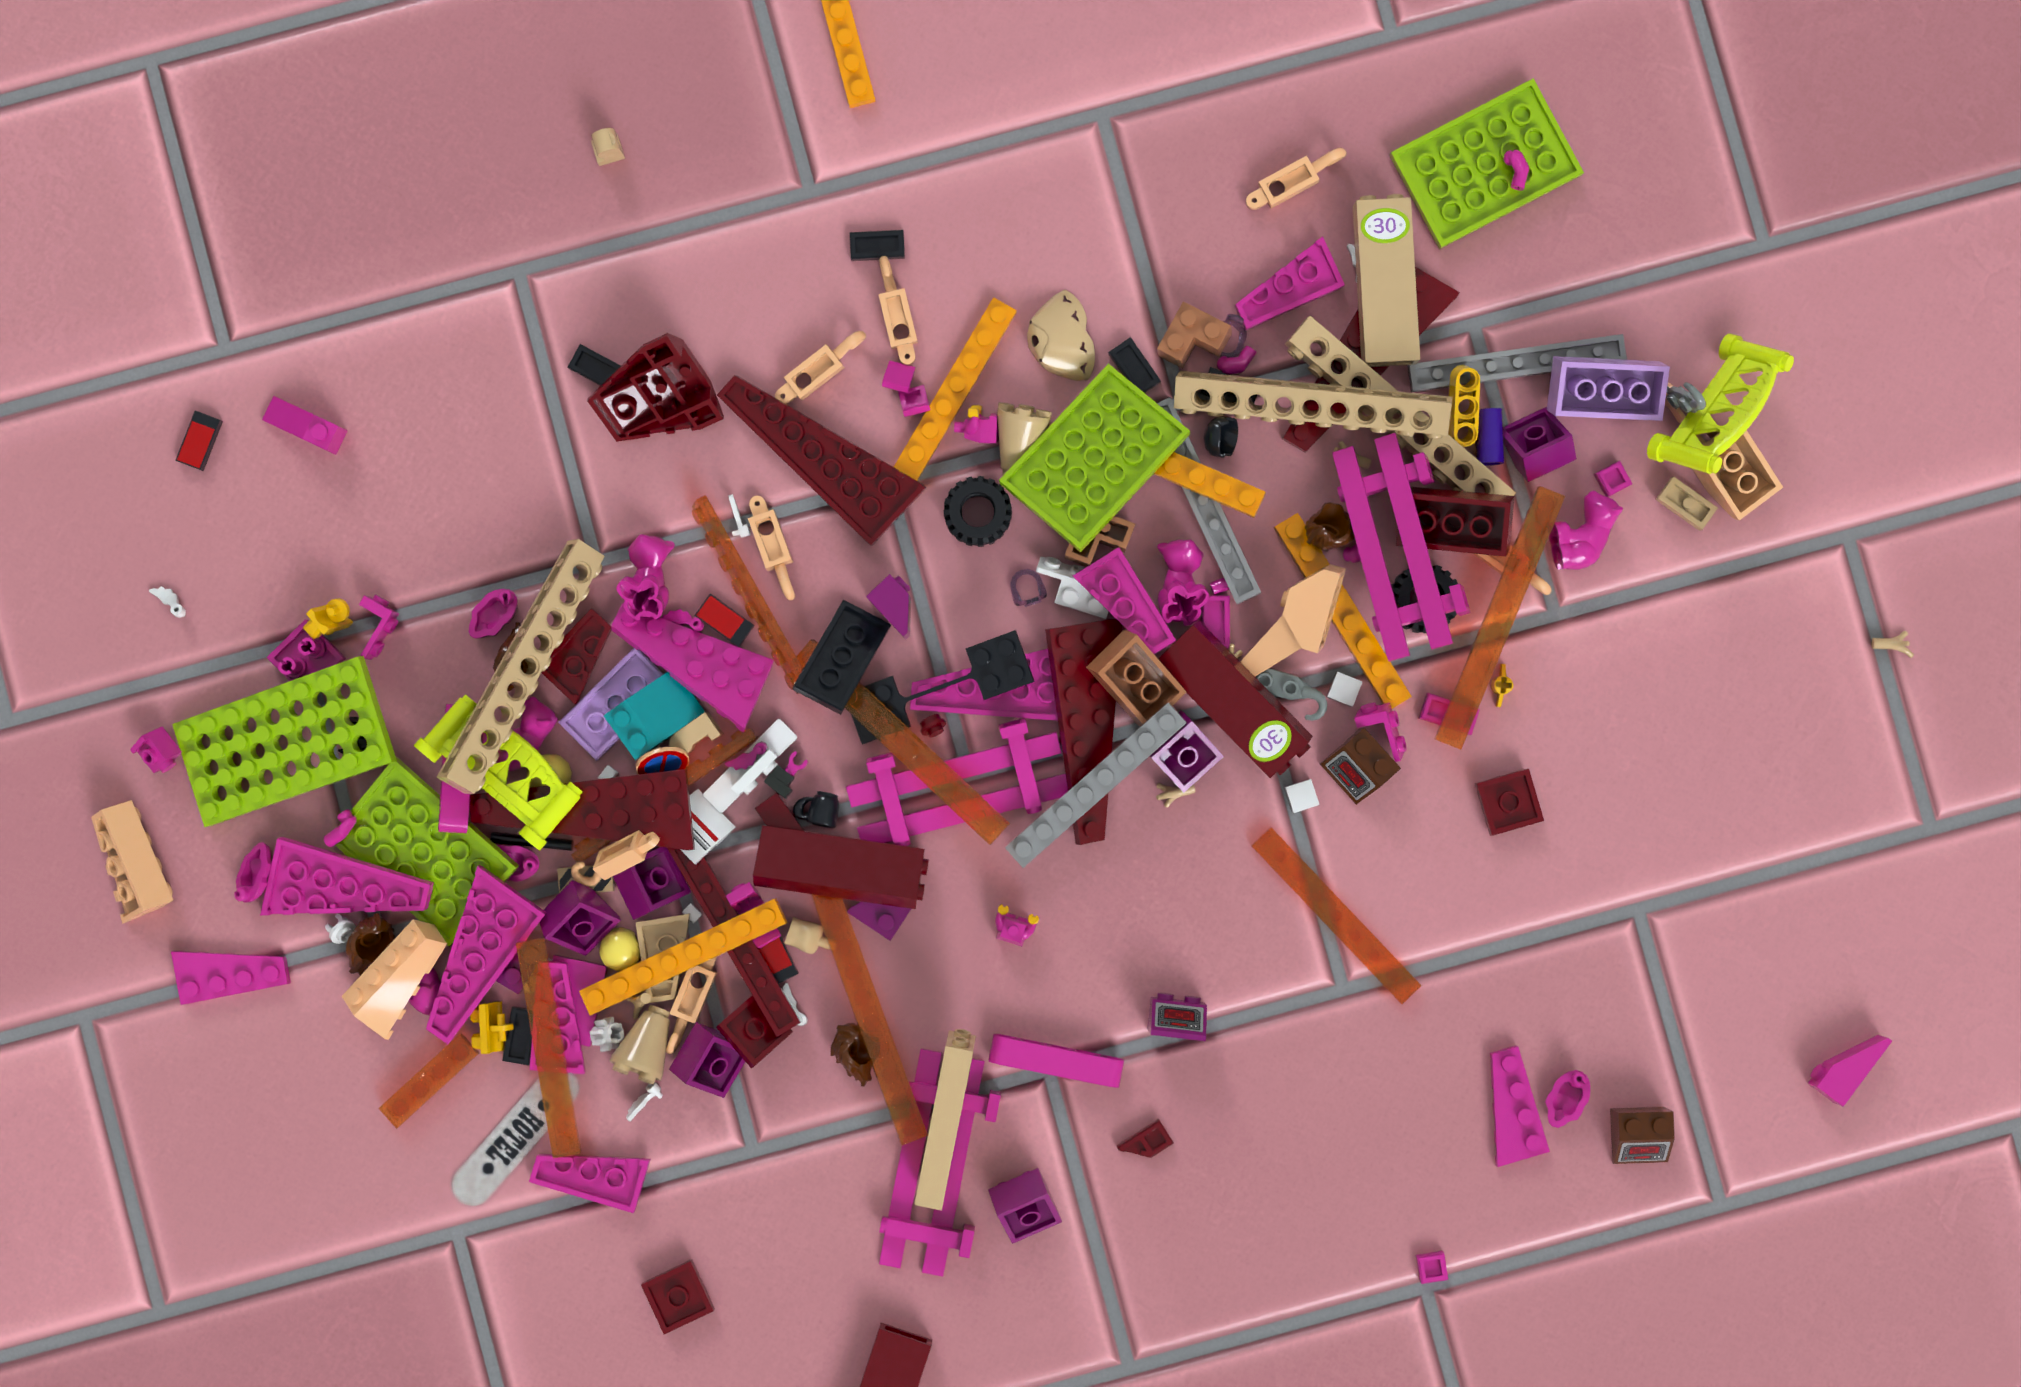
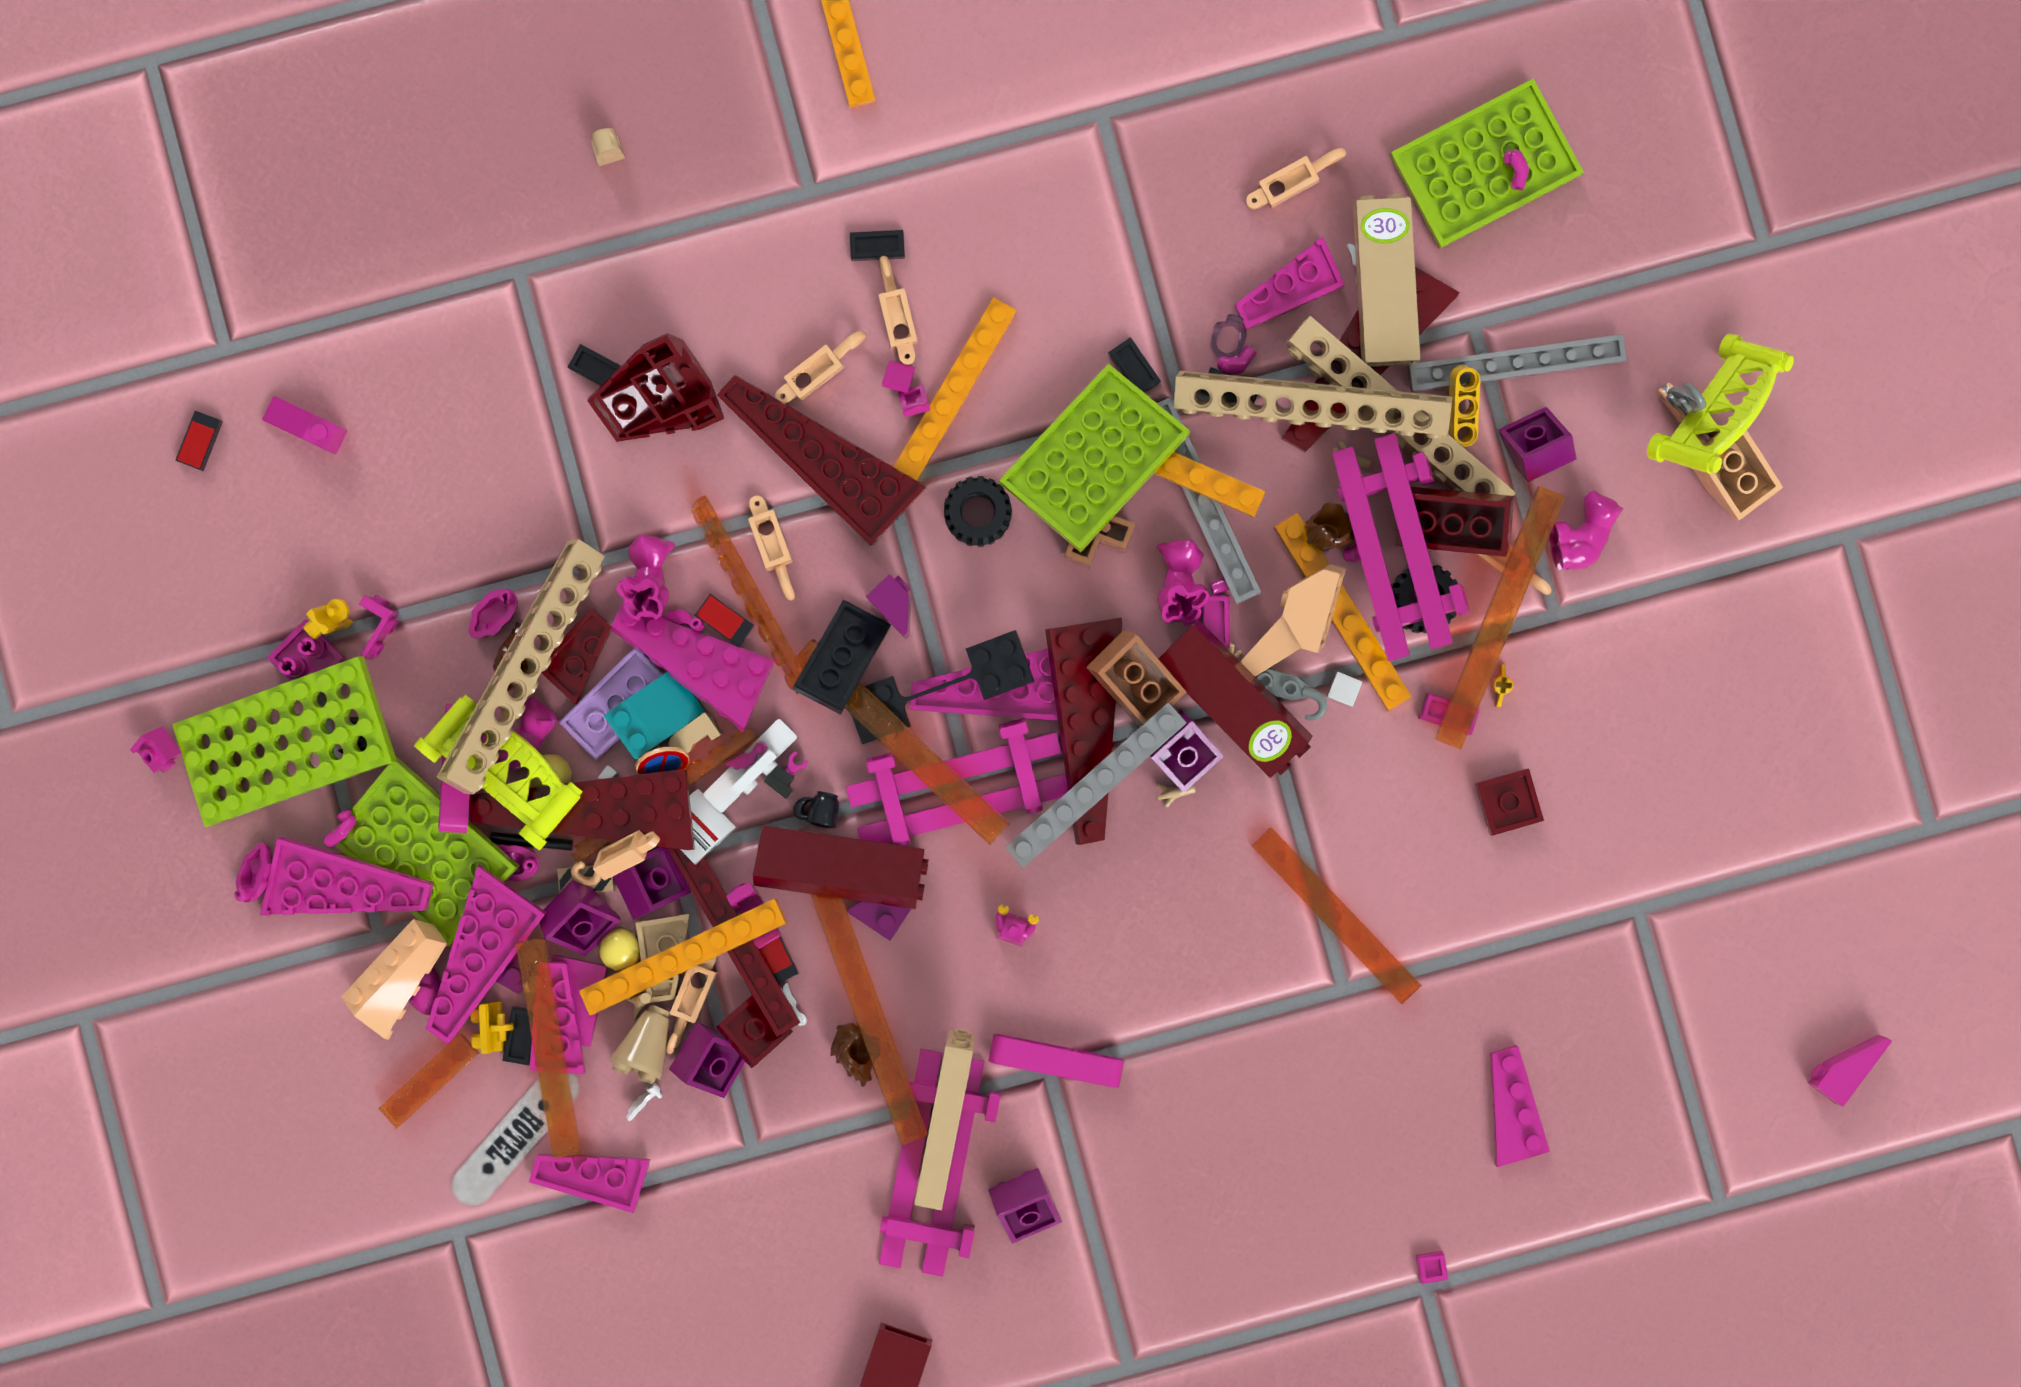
light nougat wedge [91,800,173,924] -> none
white piece [149,586,186,618] -> none
dark pink wing [171,951,291,1005] -> none
white plate [325,913,356,944] -> none
reddish brown hair [346,913,395,976] -> none
white gear [590,1017,624,1052] -> none
dark red plate [641,1259,715,1334] -> none
white piece [682,903,703,924] -> none
white piece [728,494,750,538] -> none
dark red tile [755,792,804,831] -> none
tan piece [784,917,837,954] -> none
dark red plate [920,714,946,738] -> none
dark pink piece [954,405,999,444] -> none
tan cone [997,402,1052,475] -> none
clear purple piece [1010,569,1047,607] -> none
tan piece [1027,290,1095,381] -> none
white bracket [1036,556,1108,619] -> none
dark pink wing [1073,547,1177,654] -> none
dark red tile [1117,1119,1174,1158] -> none
slope [1147,993,1207,1041] -> none
nougat brick [1157,302,1232,369] -> none
black hair [1203,416,1238,458] -> none
white tile [1284,779,1320,813] -> none
reddish brown slope [1320,728,1401,805] -> none
dark pink bracket [1354,703,1407,762] -> none
dark purple pin [1476,408,1504,466] -> none
dark pink arm [1545,1070,1591,1128] -> none
lavender brick [1547,356,1670,421] -> none
dark pink tile [1594,460,1632,497] -> none
reddish brown slope [1610,1107,1675,1164] -> none
tan plate [1655,477,1718,531] -> none
tan bar [1871,631,1914,658] -> none

